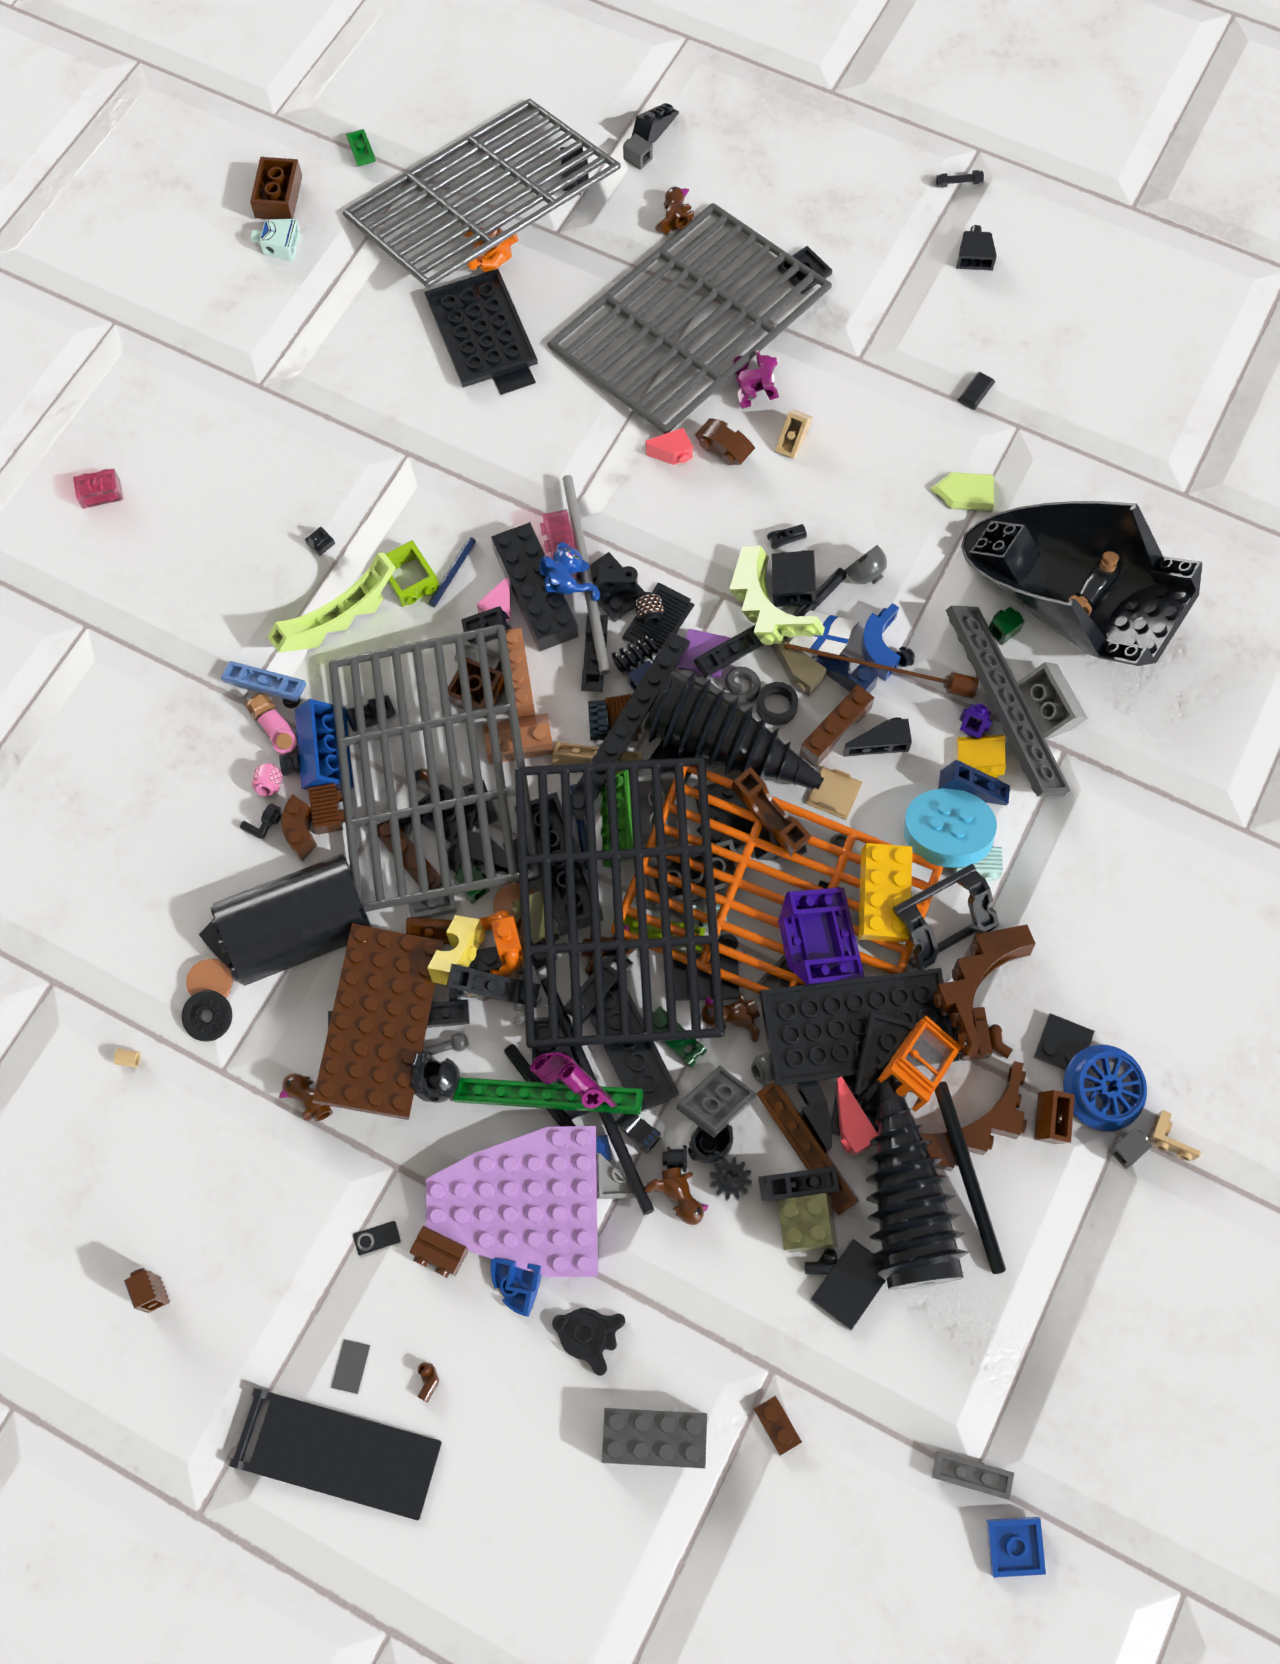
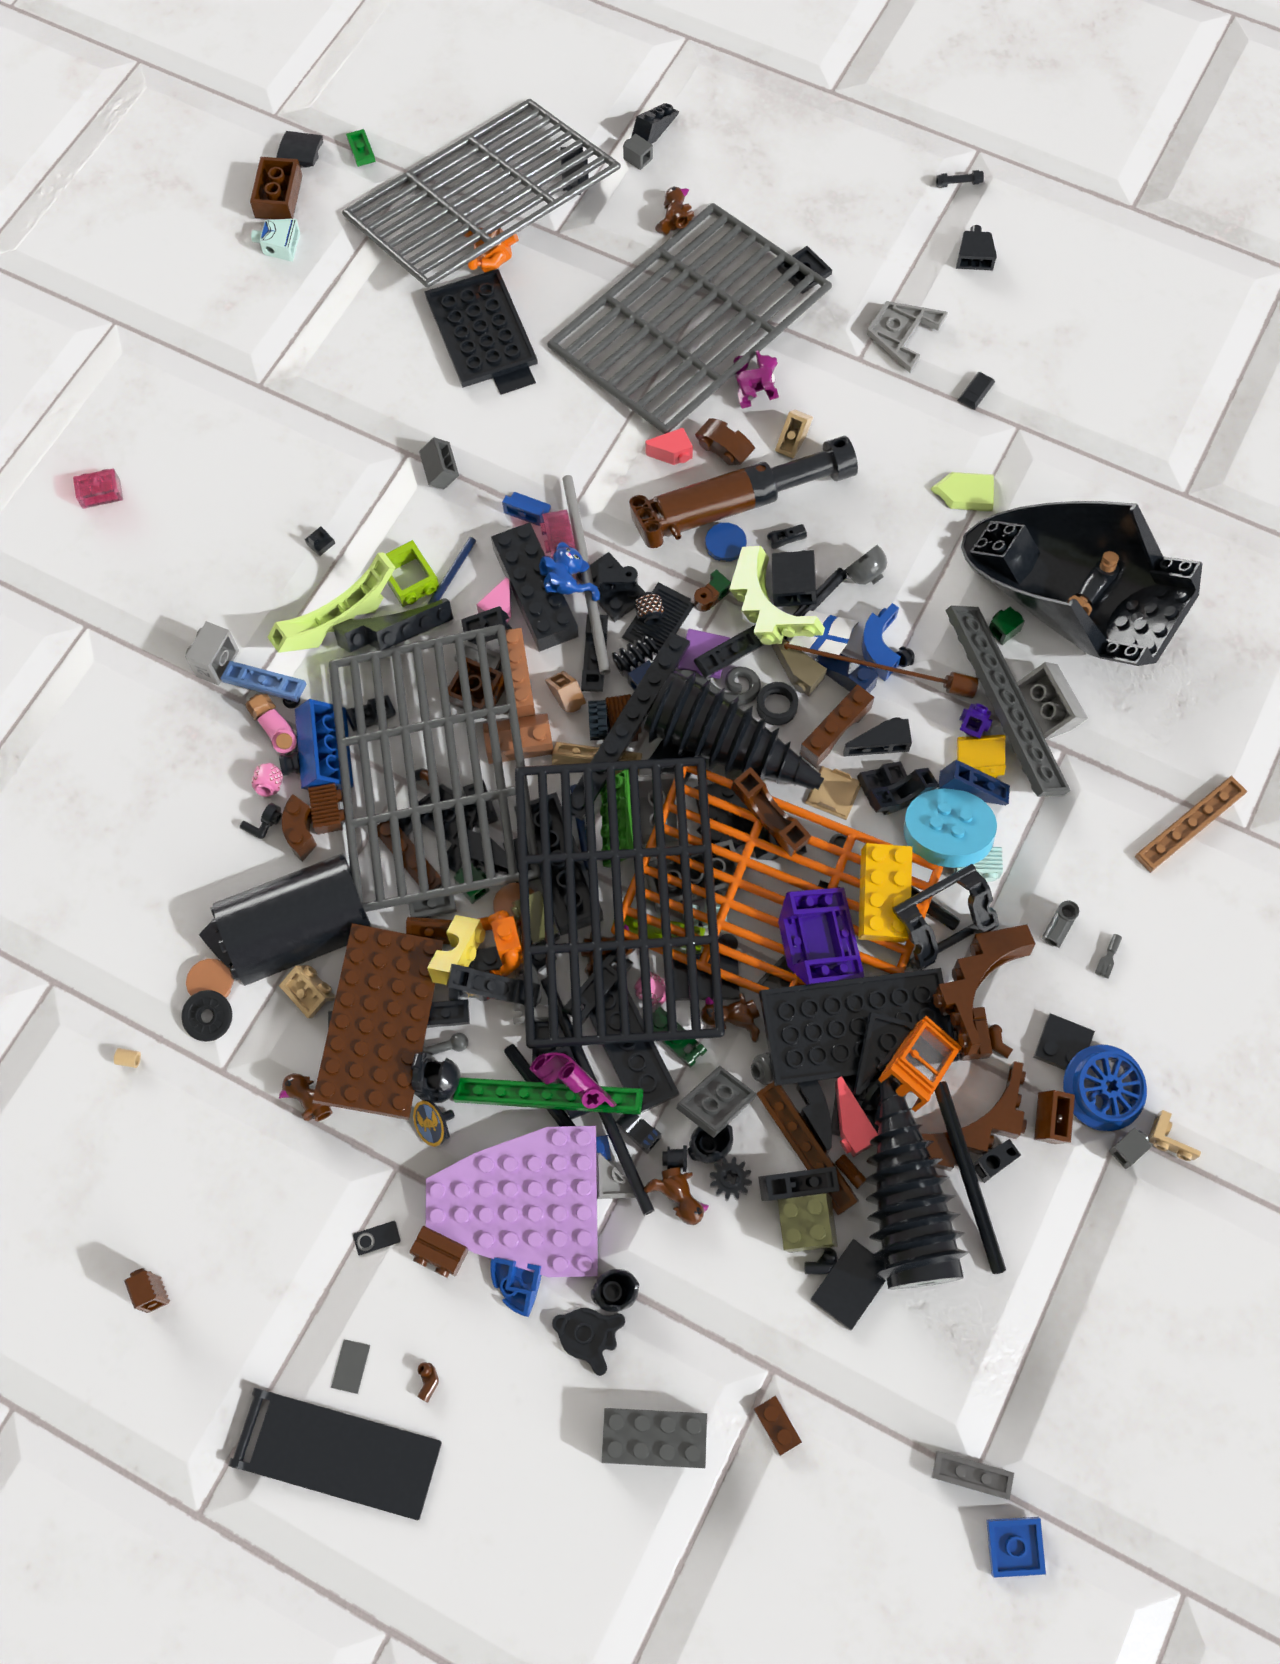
none -> light grey brick [185,621,239,685]
none -> black slope [276,131,323,167]
none -> tan bracket [279,965,336,1018]
none -> black arch [333,598,454,652]
none -> shield [413,1099,455,1147]
none -> dark grey brick [419,437,459,489]
none -> blue panel [502,492,551,527]
none -> medium nougat slope [545,671,586,713]
none -> black hair [591,1269,639,1312]
none -> reddish brown piece [629,435,858,548]
none -> bright pink head [634,972,666,1007]
none -> leg [694,569,731,612]
none -> blue tile [705,522,747,562]
none -> reddish brown piece [835,1154,866,1189]
none -> black slope [857,761,907,796]
none -> black arch [865,768,939,815]
none -> light grey wing [867,301,948,373]
none -> black axle [911,886,960,930]
none -> black leg [973,1139,1021,1183]
none -> dark grey piece [1042,900,1080,948]
none -> dark grey piece [1095,934,1122,979]
none -> medium nougat tile [1135,775,1248,873]

